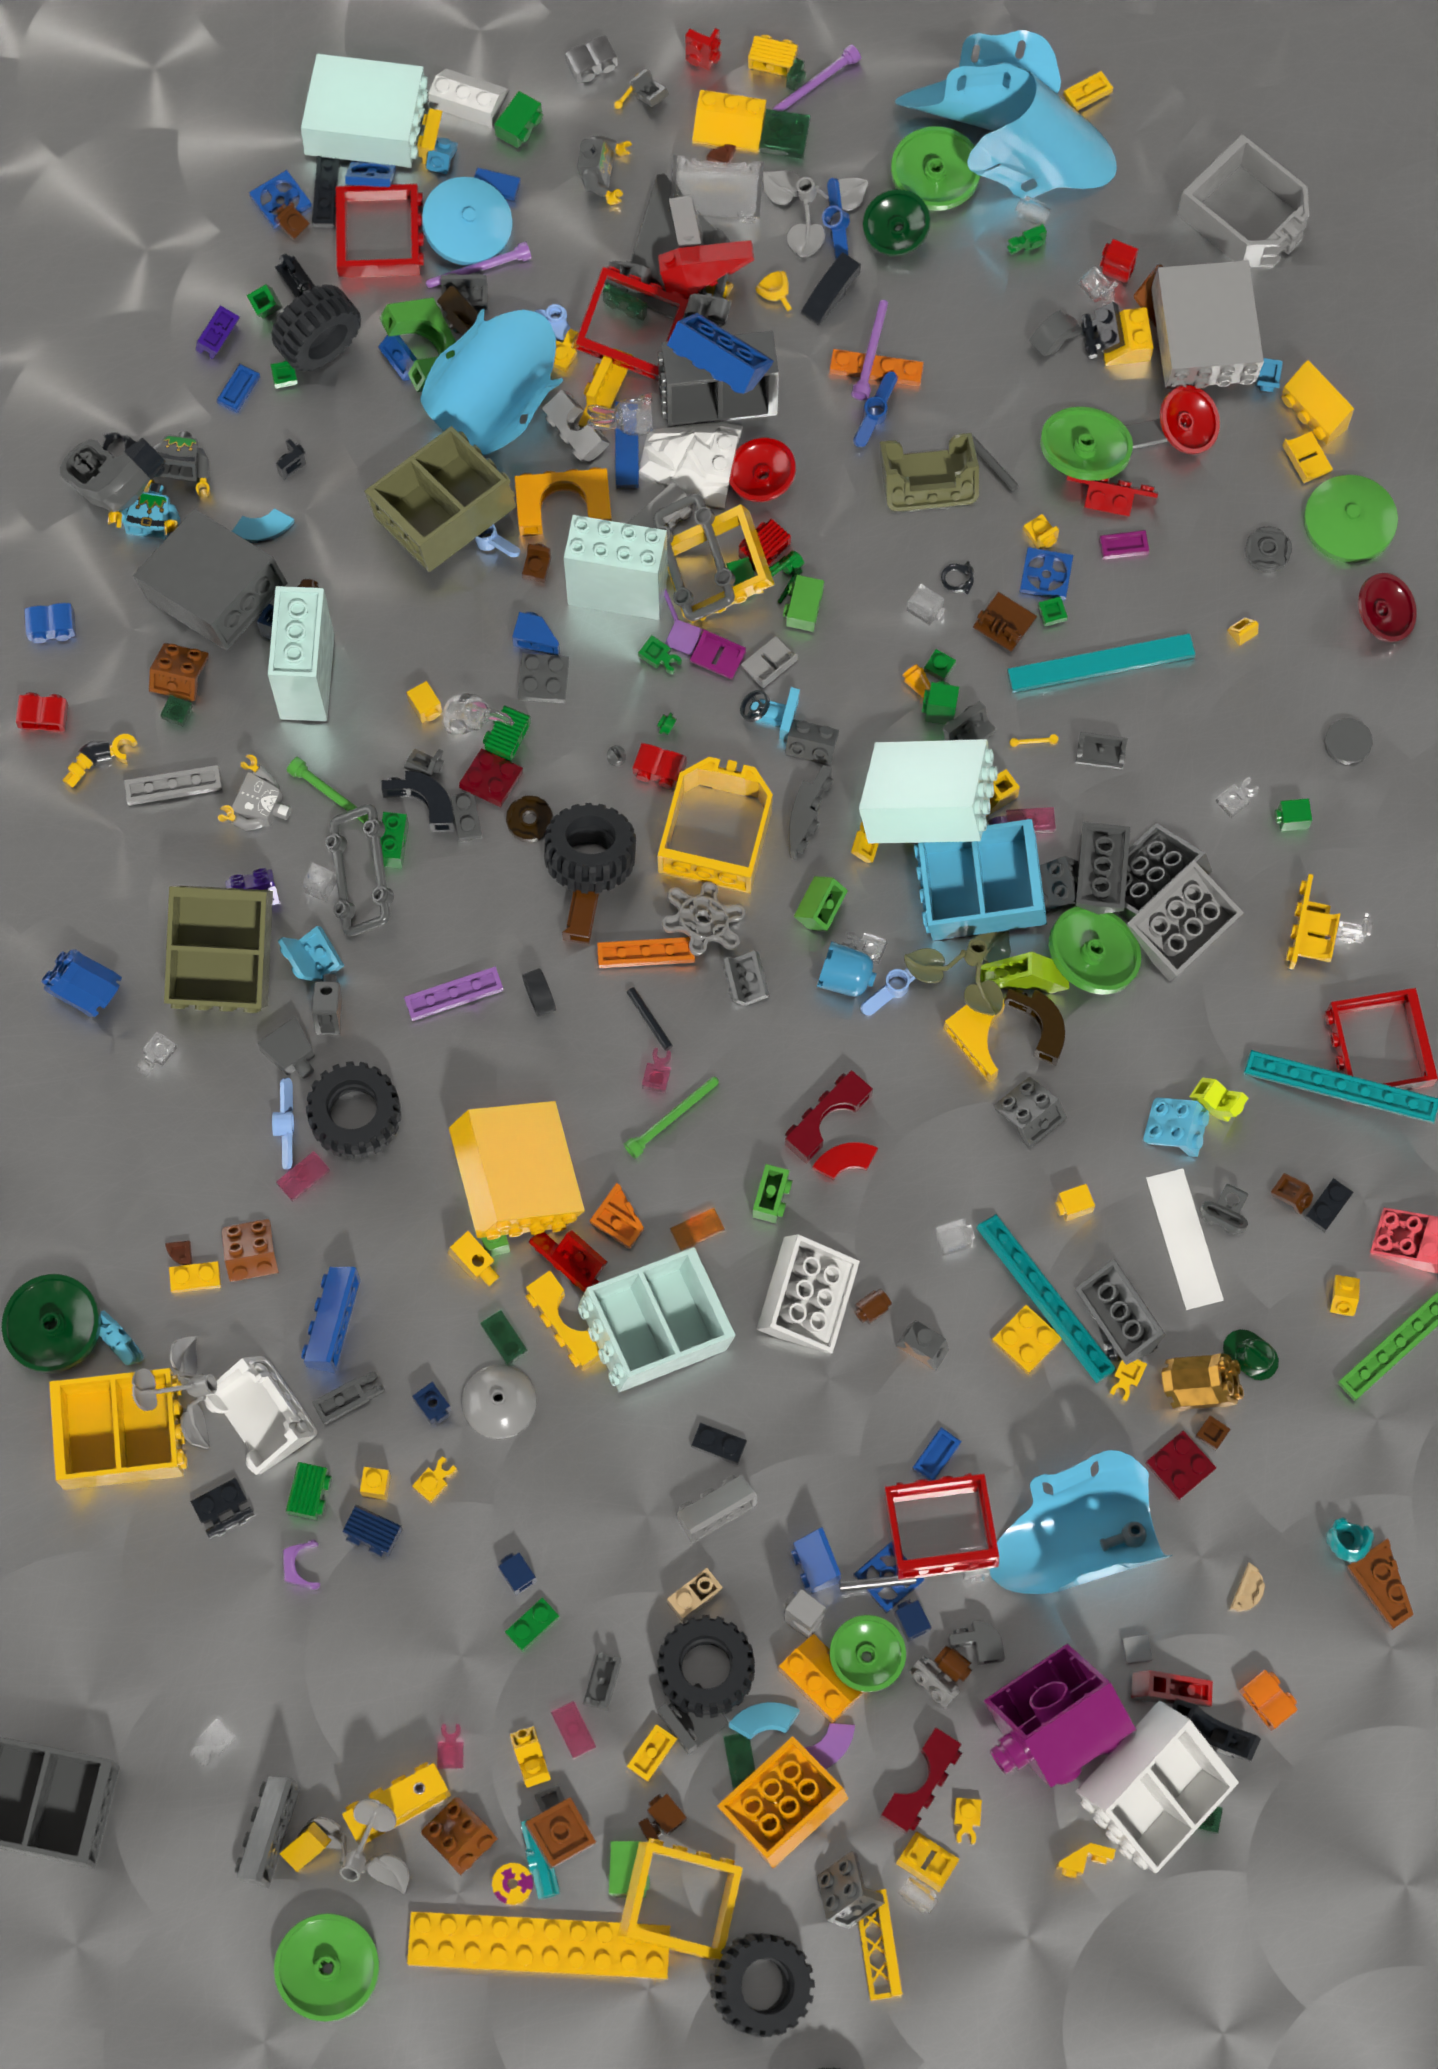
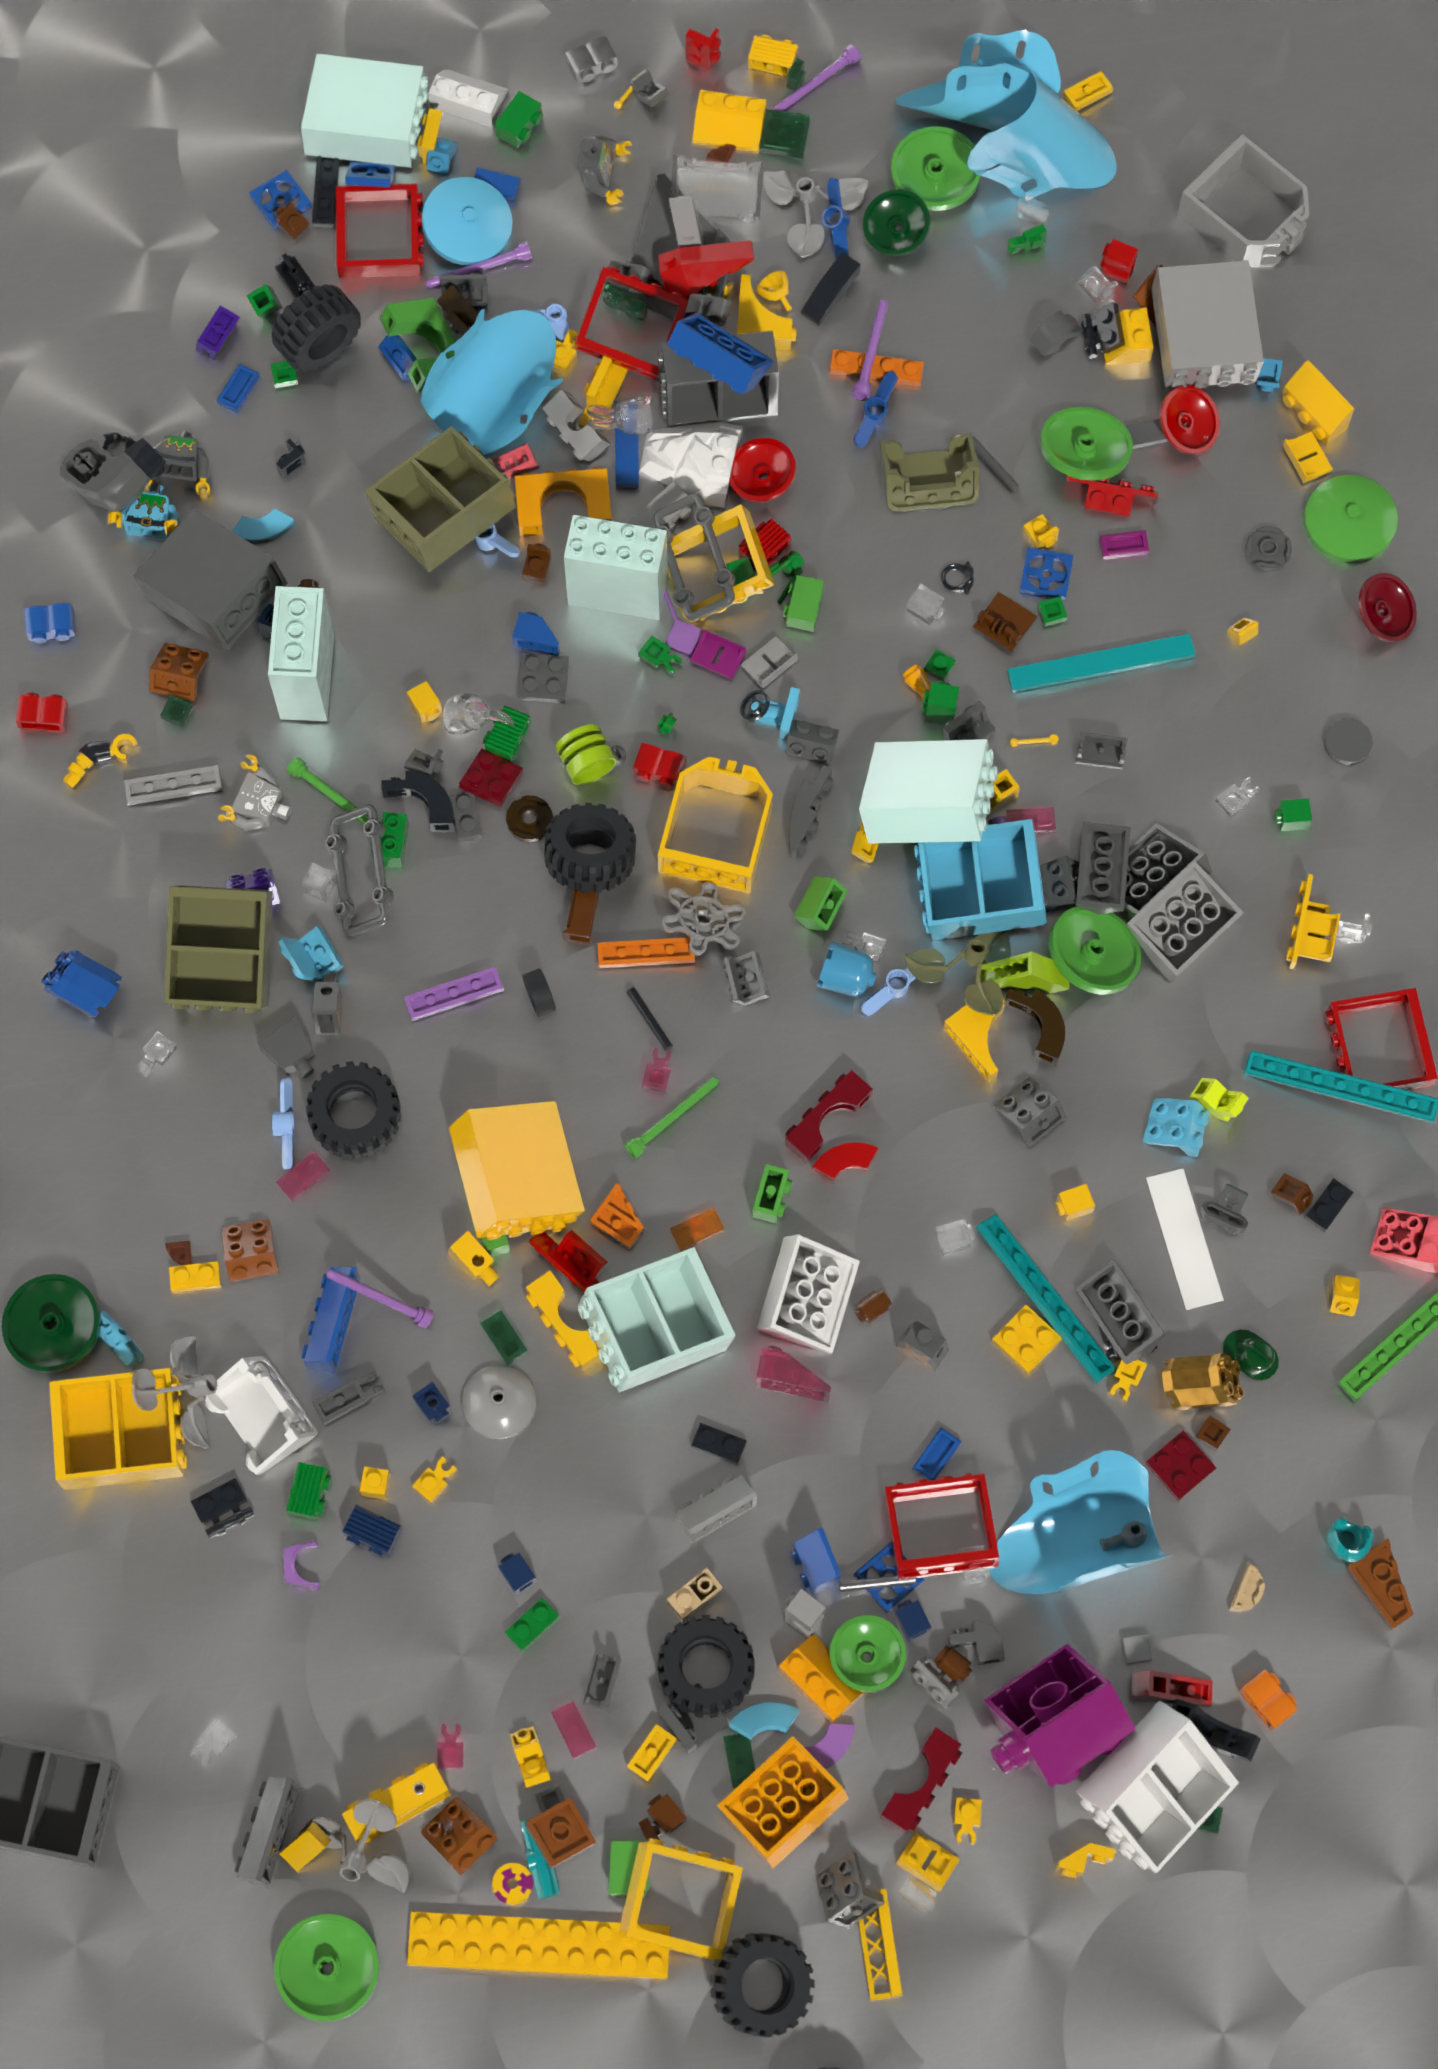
none -> medium lavender piece [326,1269,434,1329]
none -> coral slope [492,443,539,479]
none -> lime wheel [555,724,617,785]
none -> yellow arch [736,274,797,350]
none -> clear pink slope [756,1346,831,1403]

